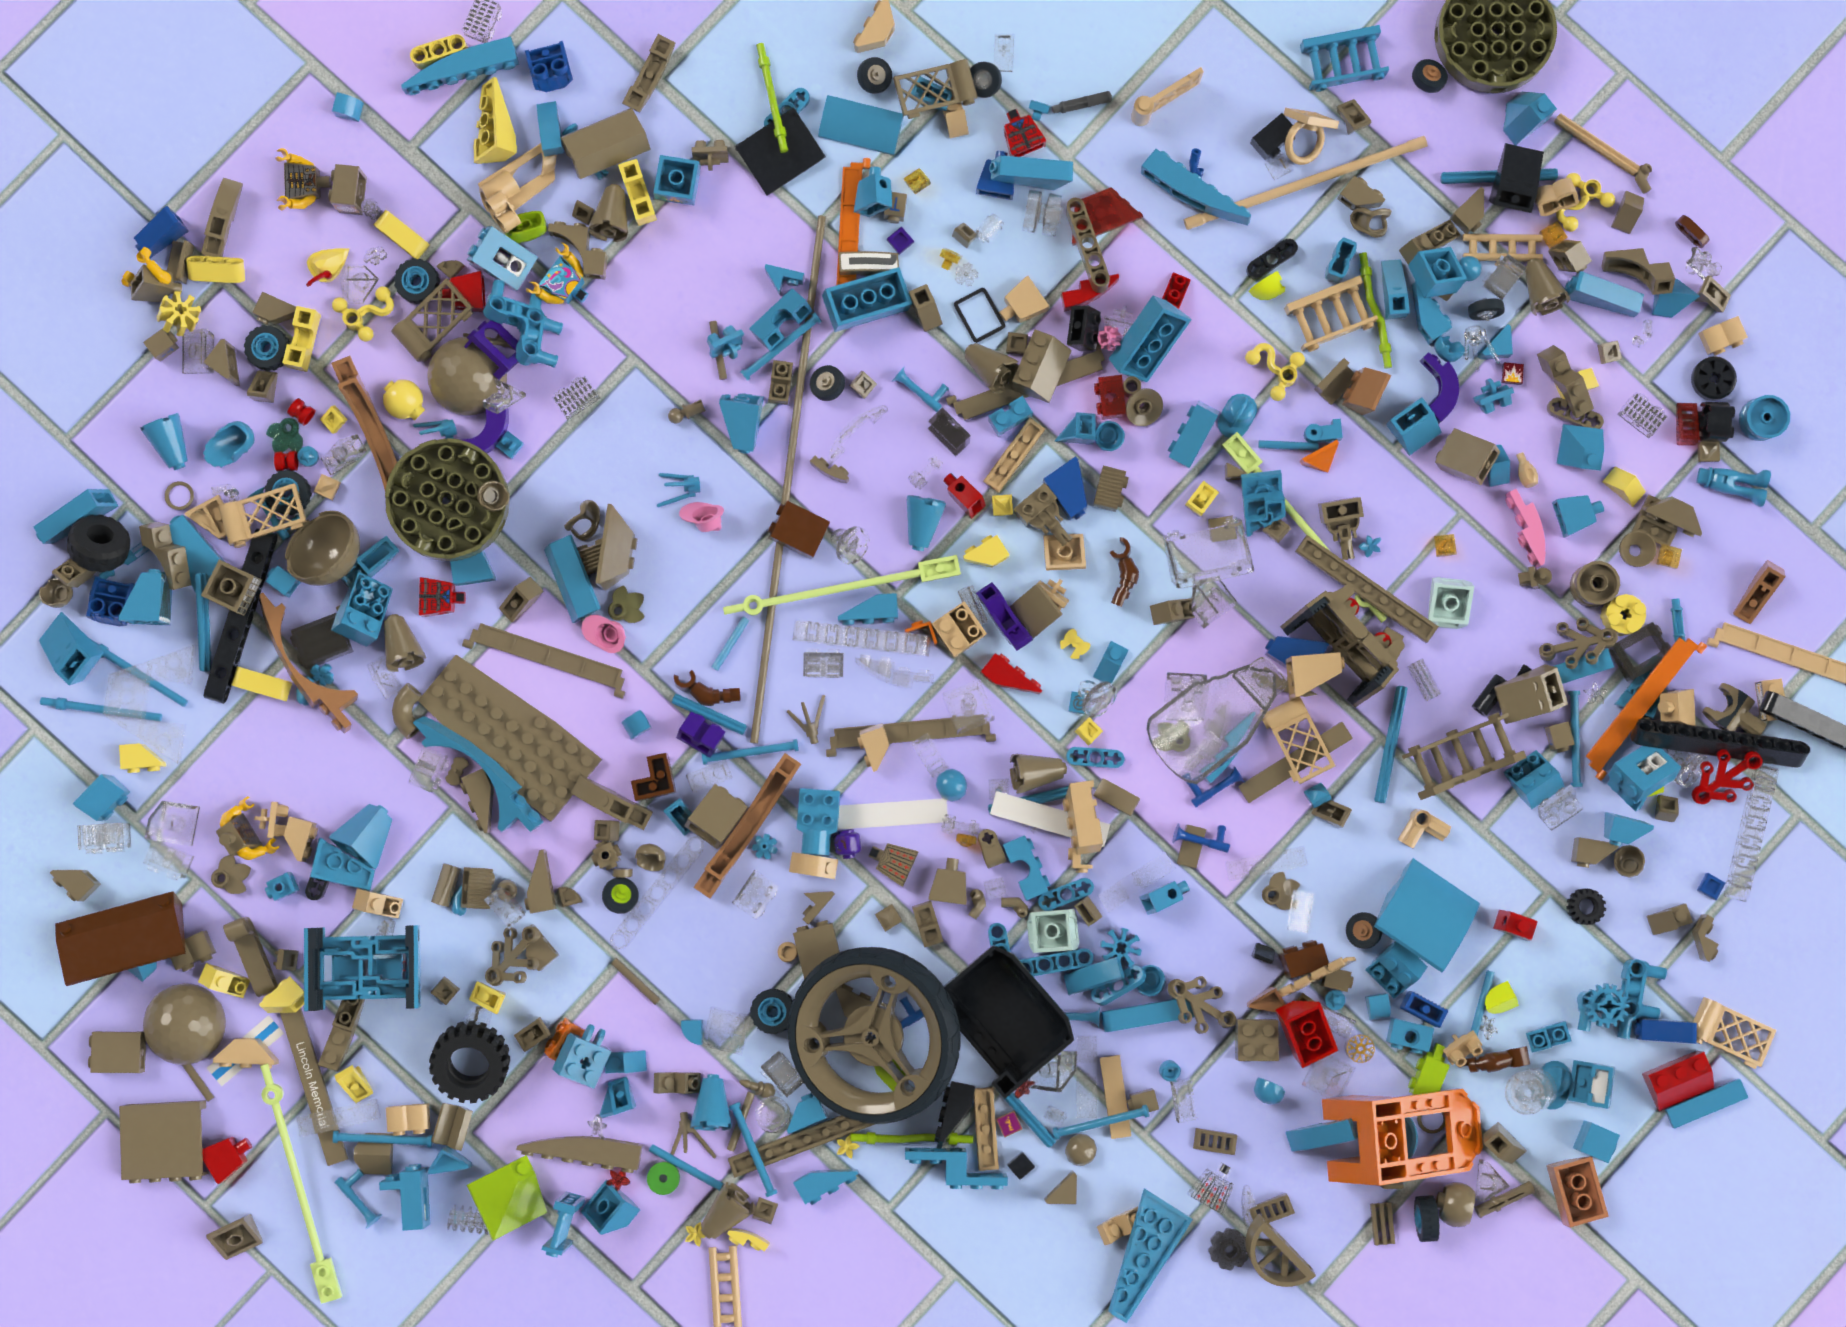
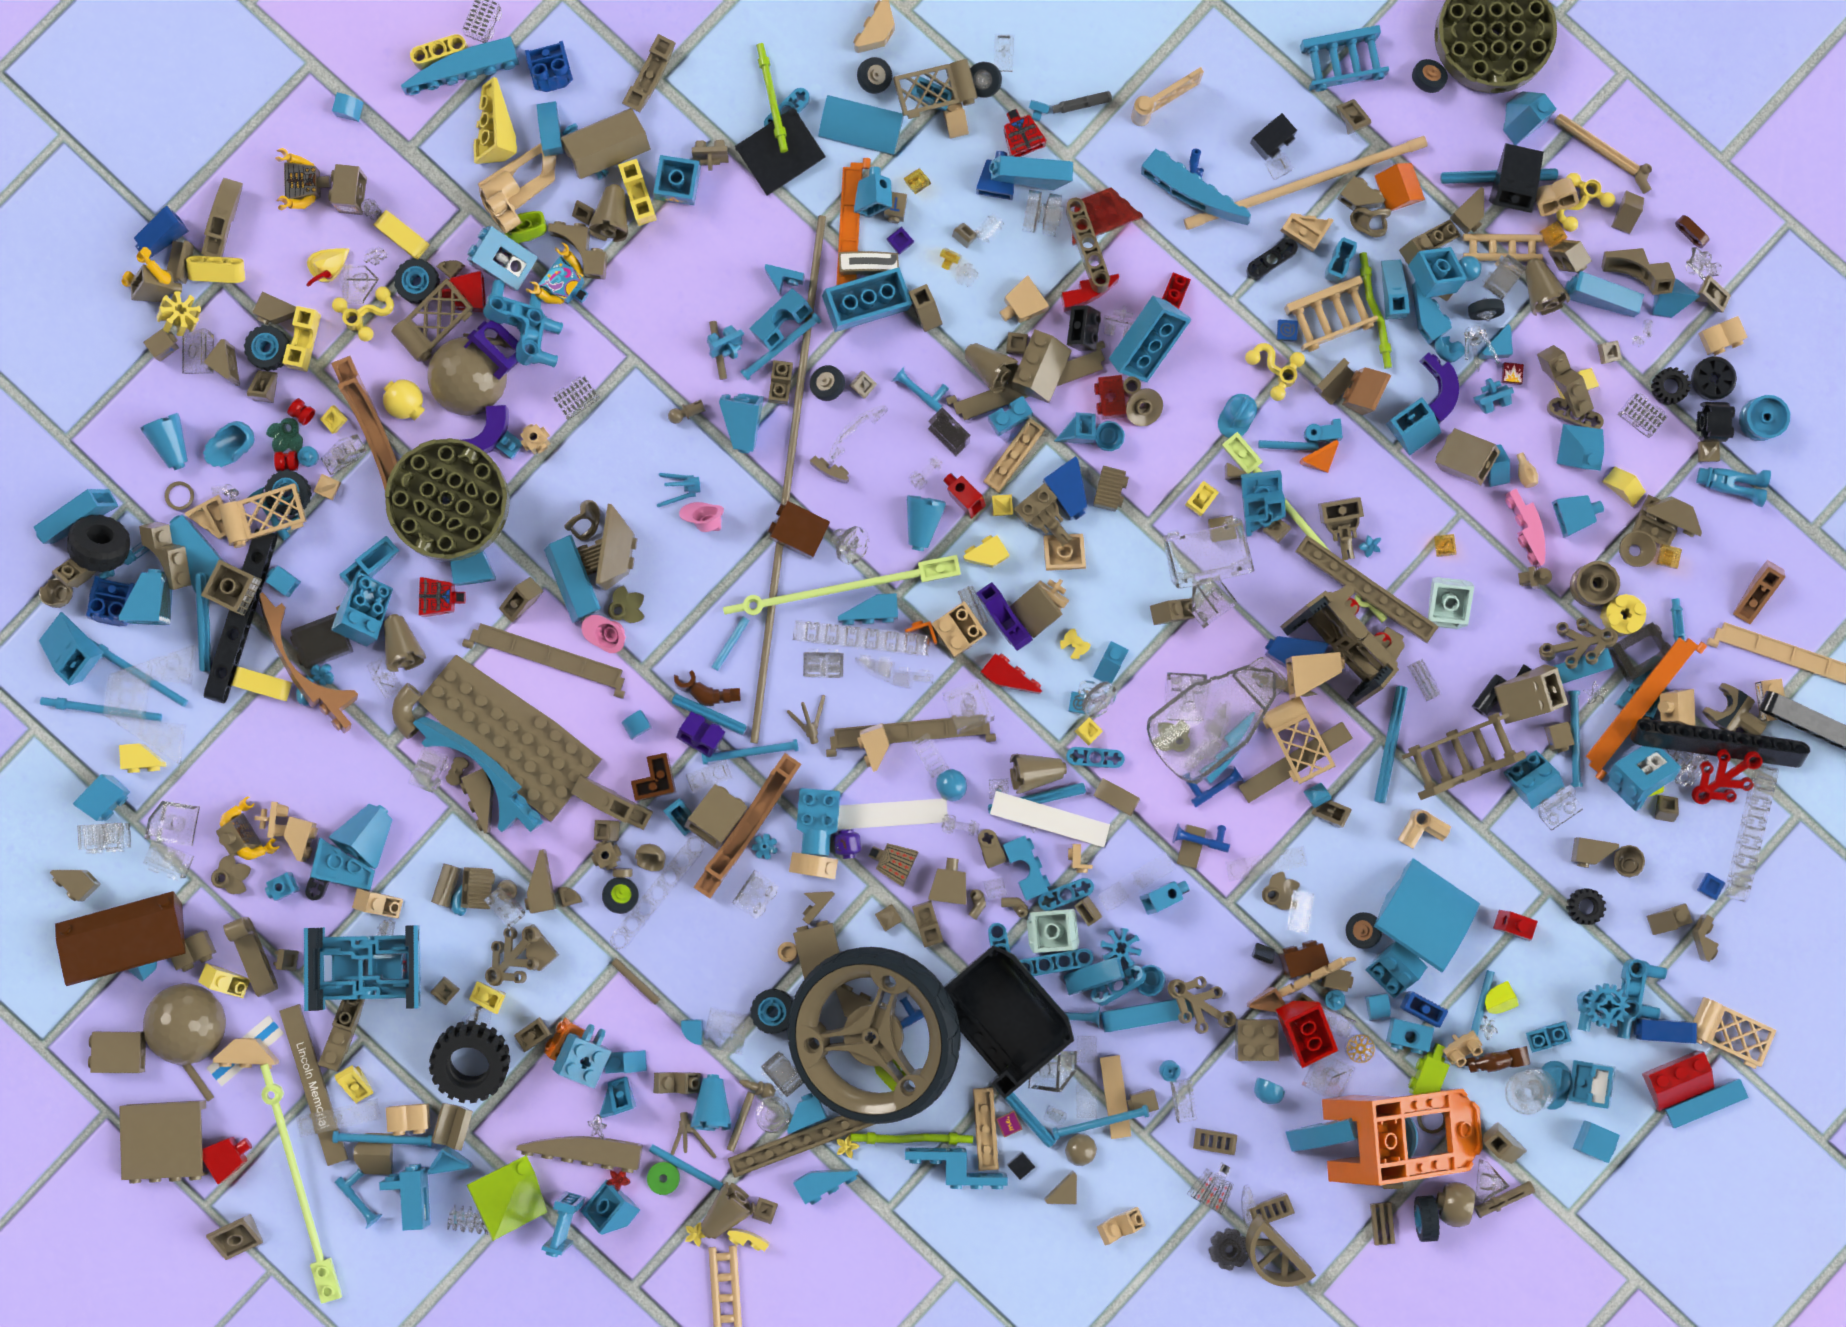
light yellow slope [259,976,304,1013] -> none
dark tan piece [285,511,360,586] -> none
dark azure plant [413,419,457,439] -> none
dark tan hair [477,480,510,512] -> none
clear slope [483,379,526,414] -> none
dark azure bar [729,1102,778,1198] -> none
black slope [934,1081,976,1149] -> none
black piece [954,287,1005,343] -> none
clear yellow tile [956,833,977,847] -> none
clear red plant [1015,1080,1035,1098] -> none
tan wedge [1062,780,1103,855] -> none
bright pink gear [1098,326,1122,351] -> none
dark azure wing [1108,1188,1193,1323] -> none
reddish brown piece [1110,537,1139,607] -> none
dark azure wedge [1167,401,1220,468] -> none
neon yellow brick [1248,271,1285,300] -> none
tan tile [1284,107,1339,165] -> none
nougat slope [1546,1156,1609,1228] -> none
dark azure slope [1604,812,1654,846] -> none
clear red slope [1676,403,1700,445] -> none
none -> tan brick [520,423,551,455]
none -> blue tile [1276,319,1298,342]
none -> tan wing [1280,213,1334,252]
none -> orange slope [1374,163,1425,211]
none -> black tyre [1651,367,1691,405]

